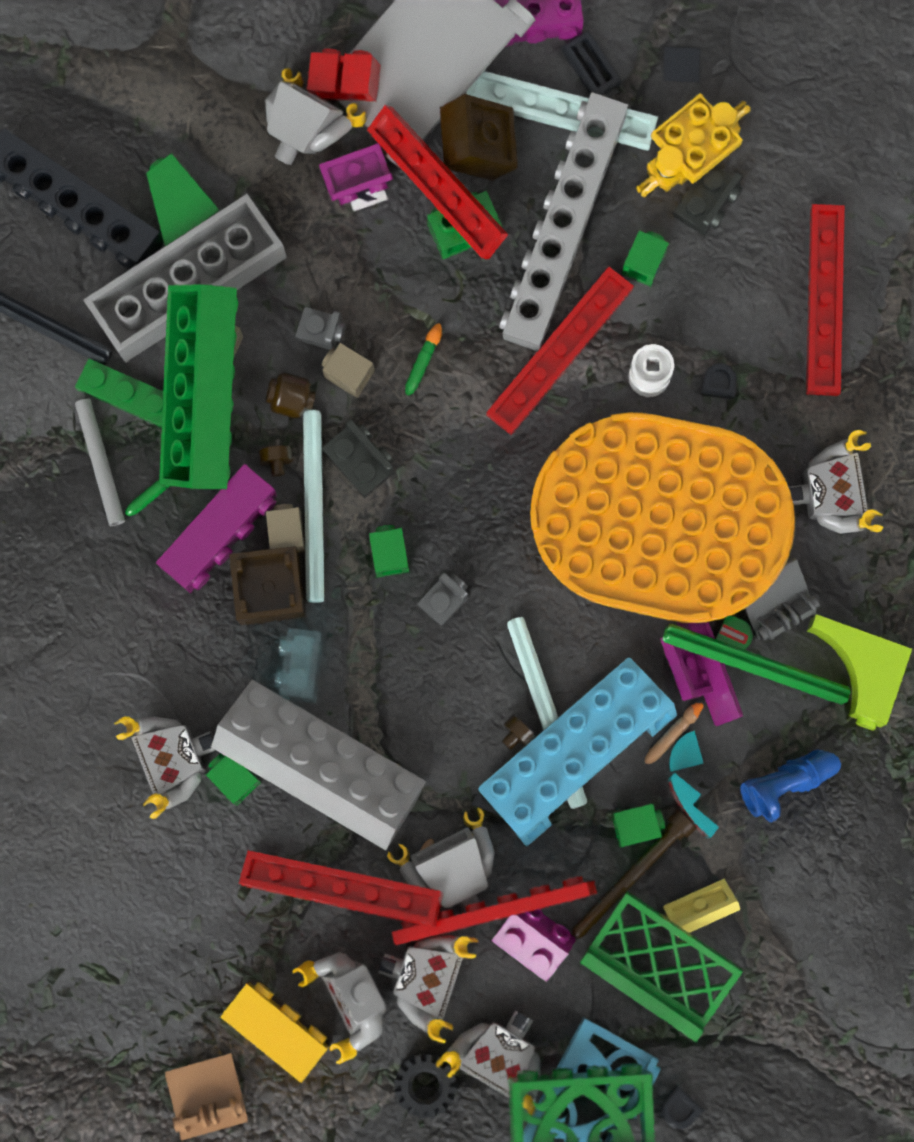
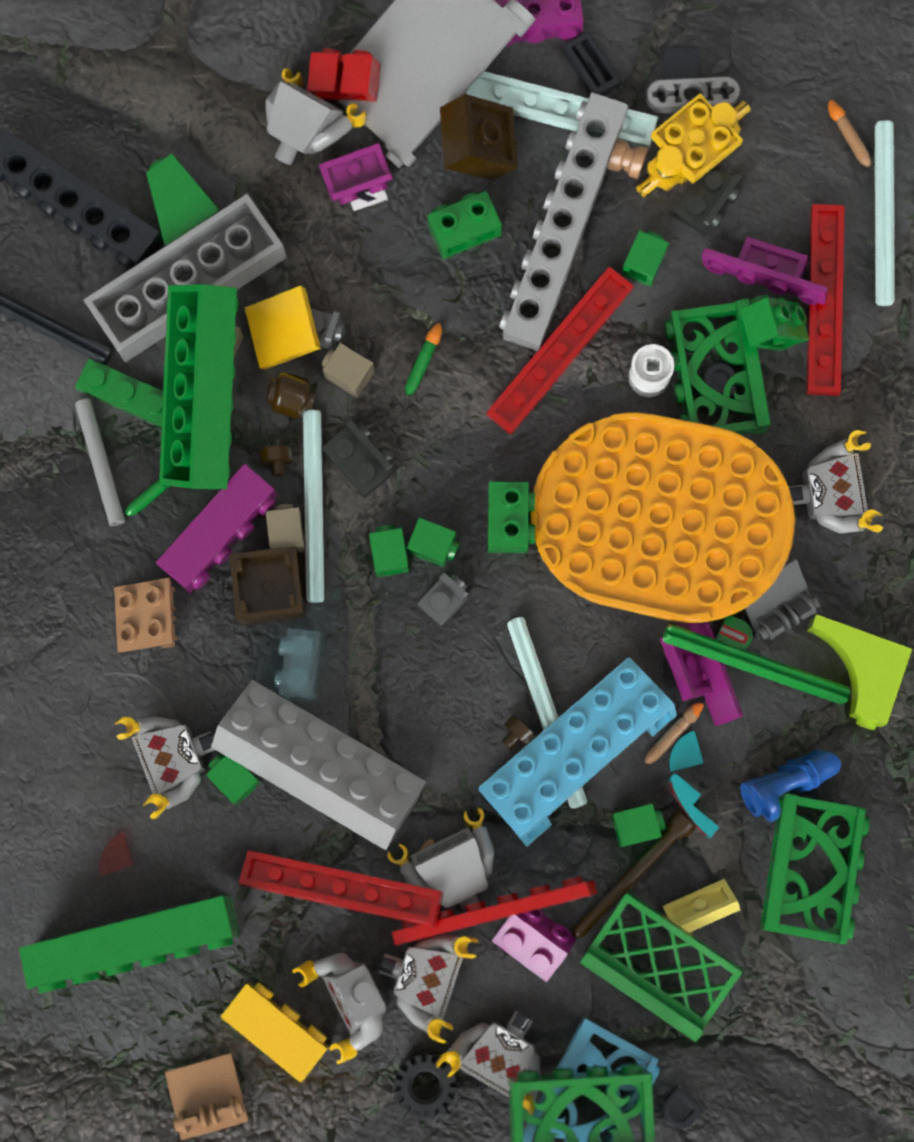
red plate [367,105,509,259] -> none
none -> green brick [19,896,241,994]
none -> clear red tile [99,833,135,877]
none -> medium nougat hinge [114,578,178,653]
none -> yellow tile [245,286,321,370]
none -> green brick [407,518,460,568]
none -> green brick [488,482,535,553]
none -> medium nougat wheel [608,138,649,179]
none -> light grey beam [646,77,740,113]
none -> green fence [664,299,771,435]
none -> magenta bracket [702,237,827,305]
none -> green brick [740,295,809,351]
none -> green fence [759,794,870,945]
none -> medium nougat piece [828,100,871,167]
none -> light aqua axle [875,120,895,306]

